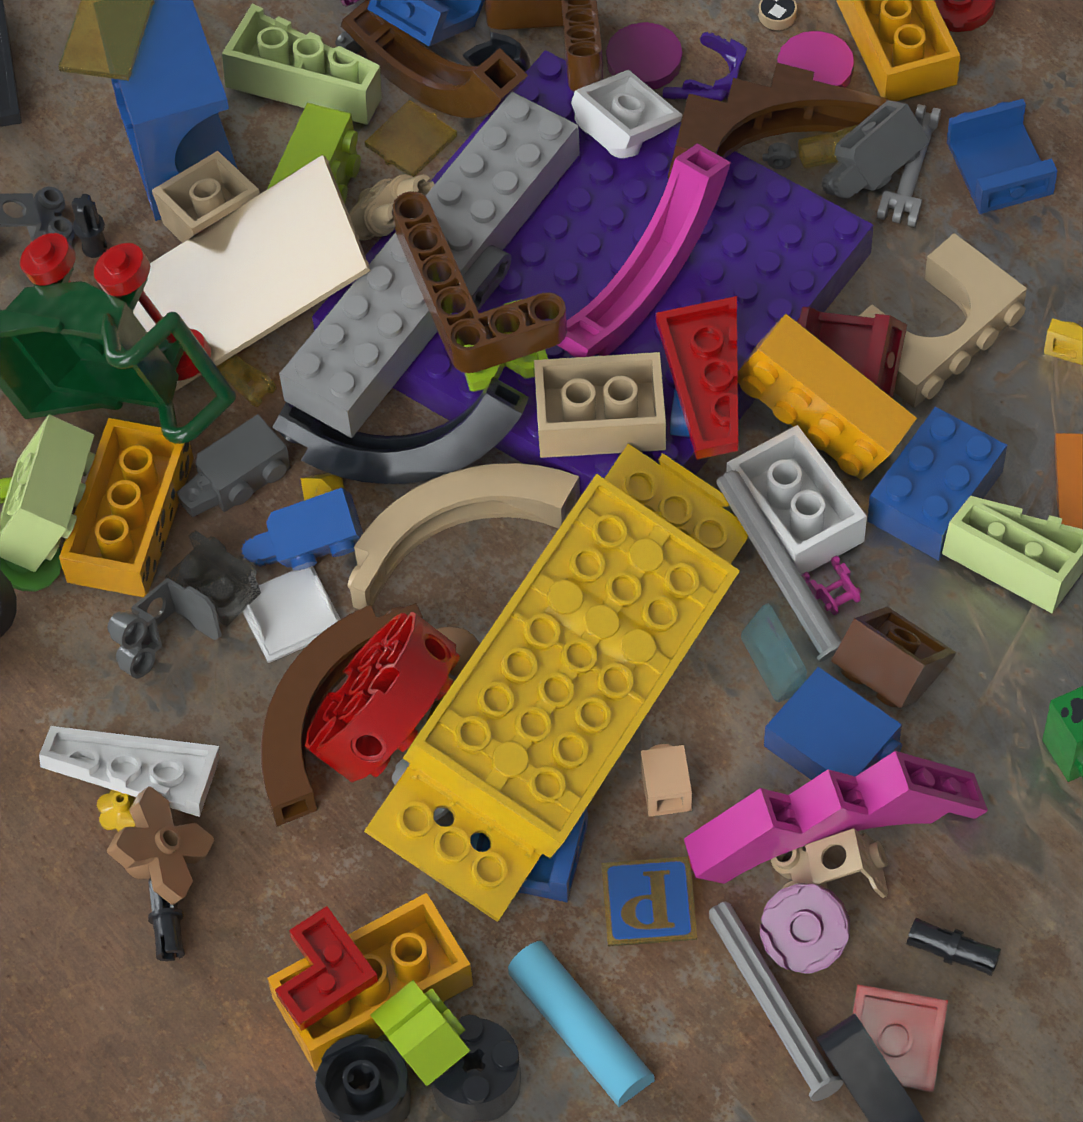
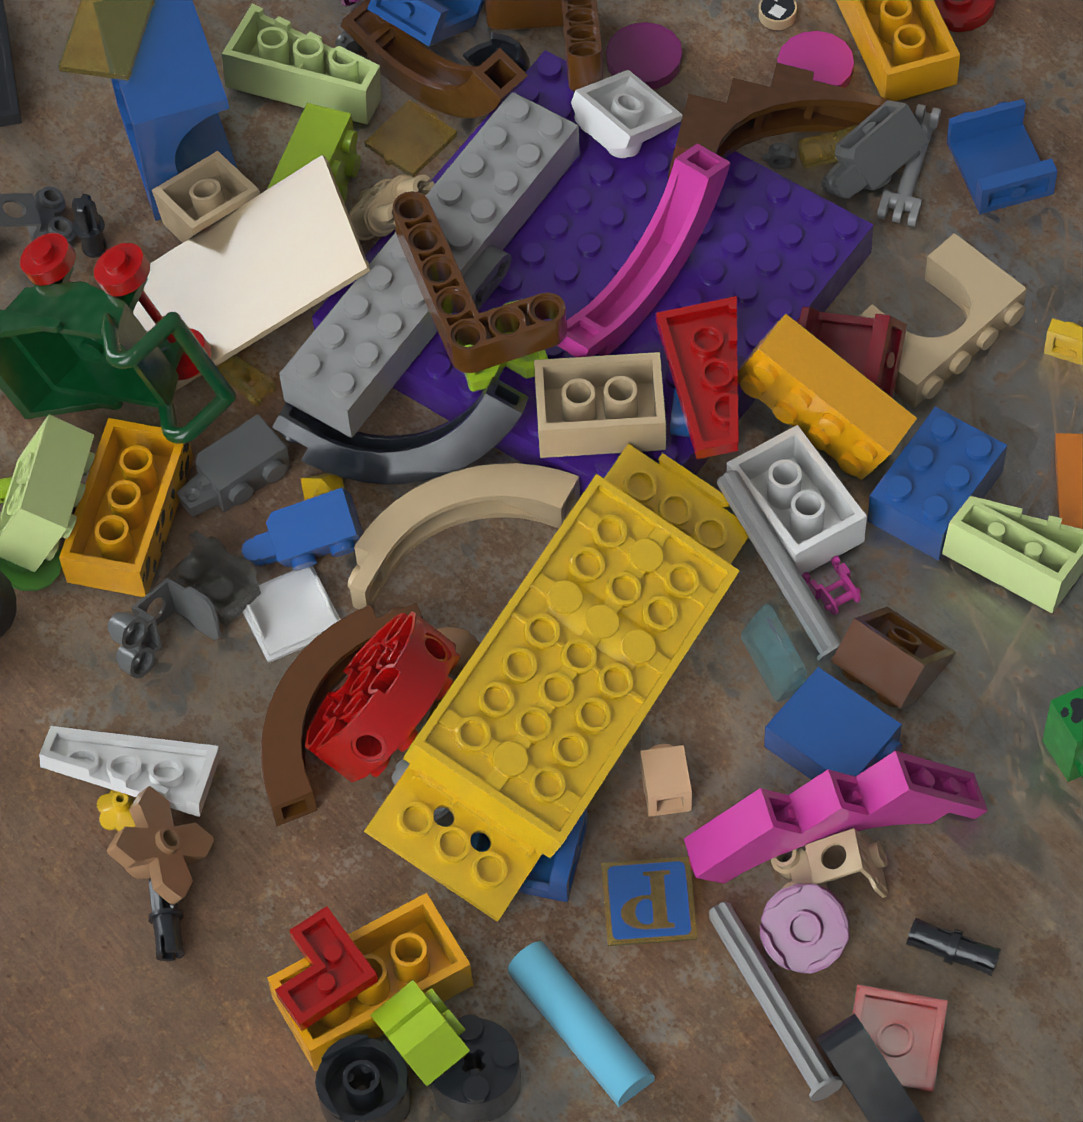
dark purple helmet [662,32,747,101] -> none

